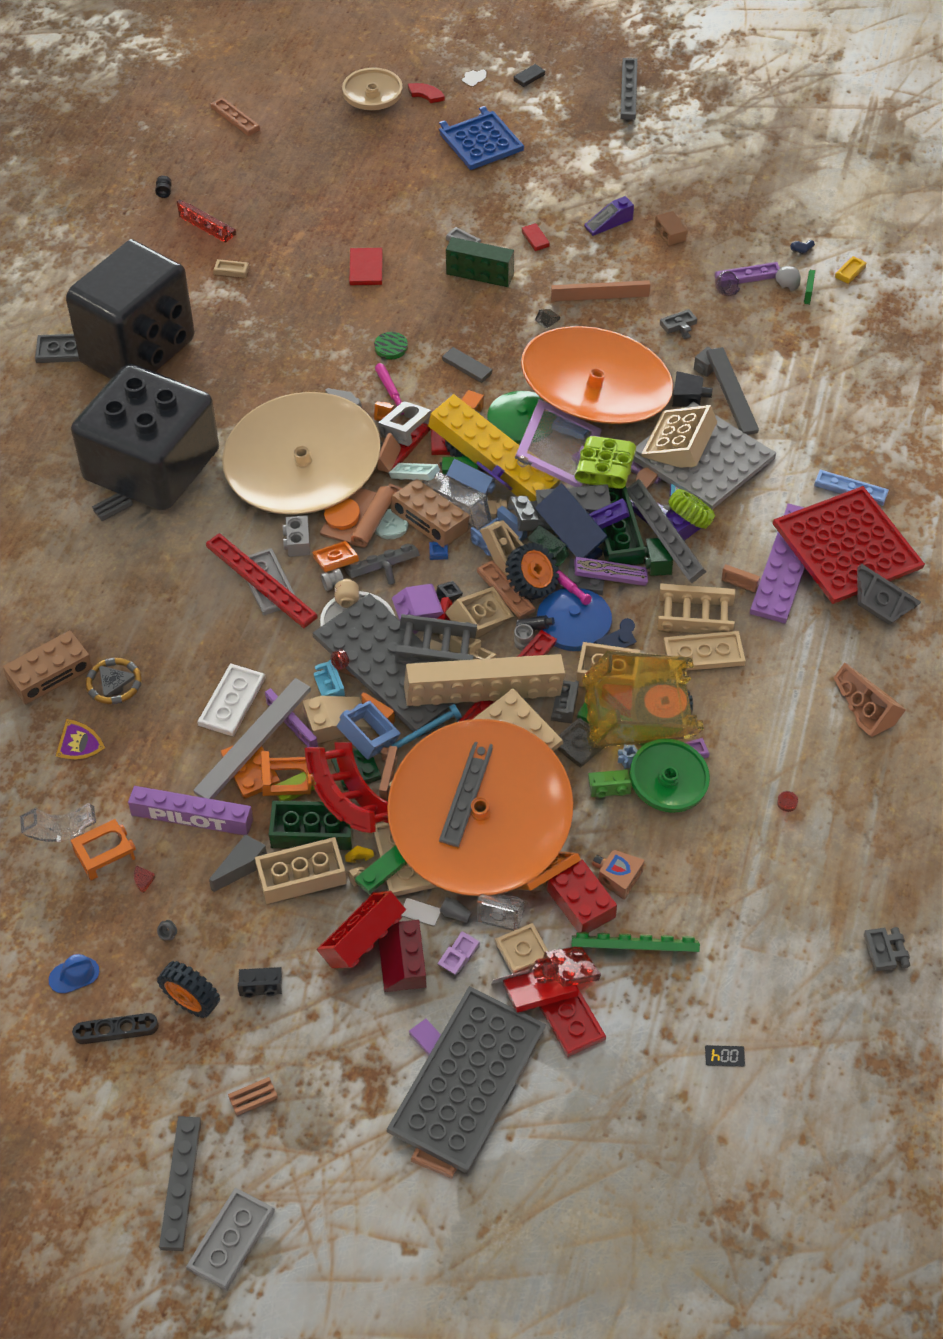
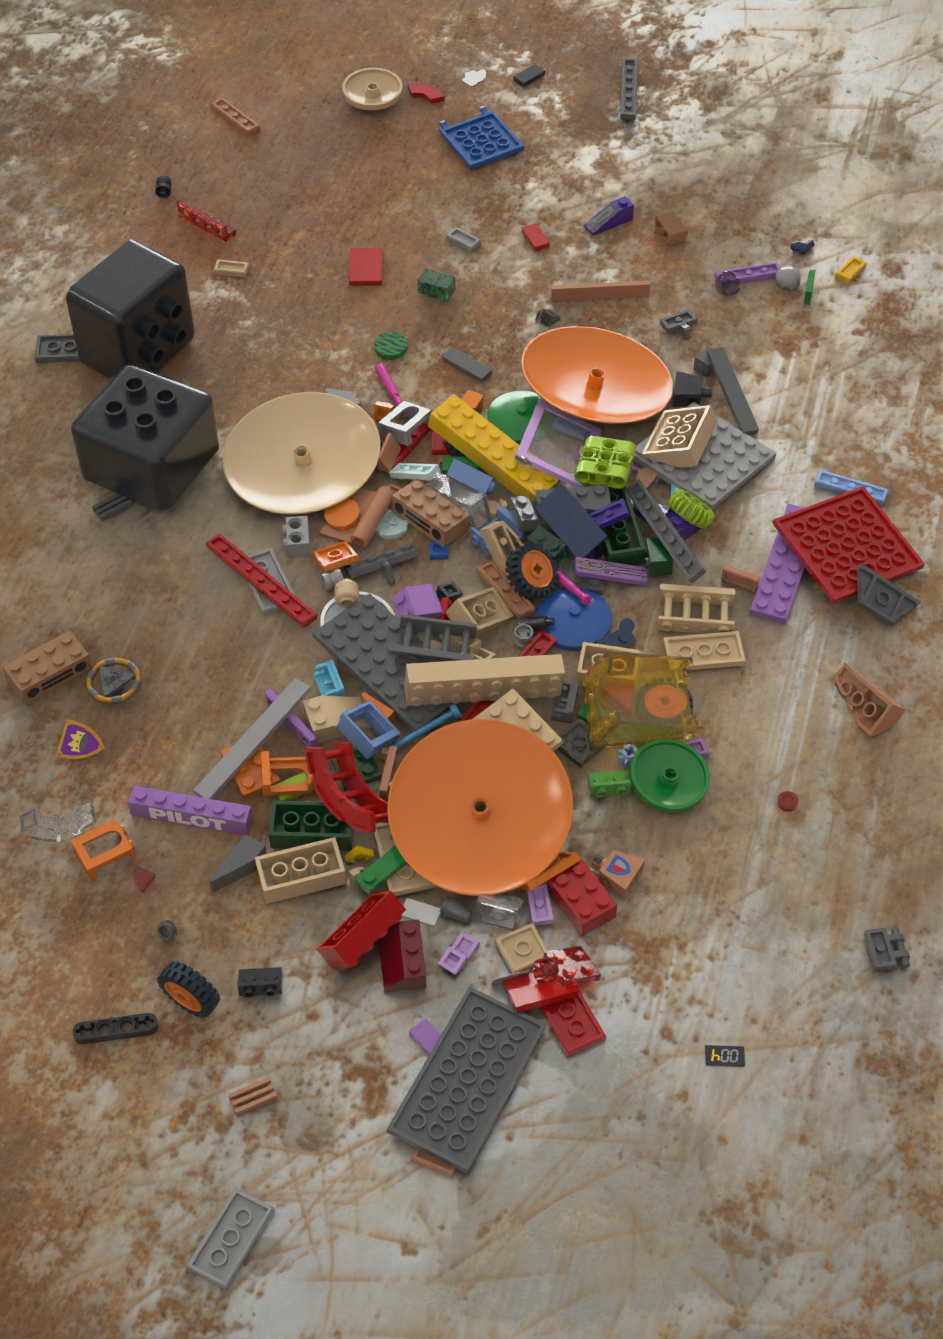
blue piece [49,954,99,993] -> none
dark grey plate [159,1116,201,1251] -> none
white tile [198,663,266,737] -> none
clear red tile [330,649,349,670] -> none
dark grey tile [439,742,493,848] -> none
dark green brick [446,237,514,287] -> none
dark purple piece [476,462,513,490] -> none
green plate [571,932,700,952] -> none
none -> clear green brick [417,268,456,302]
none -> lavender plate [526,884,554,926]

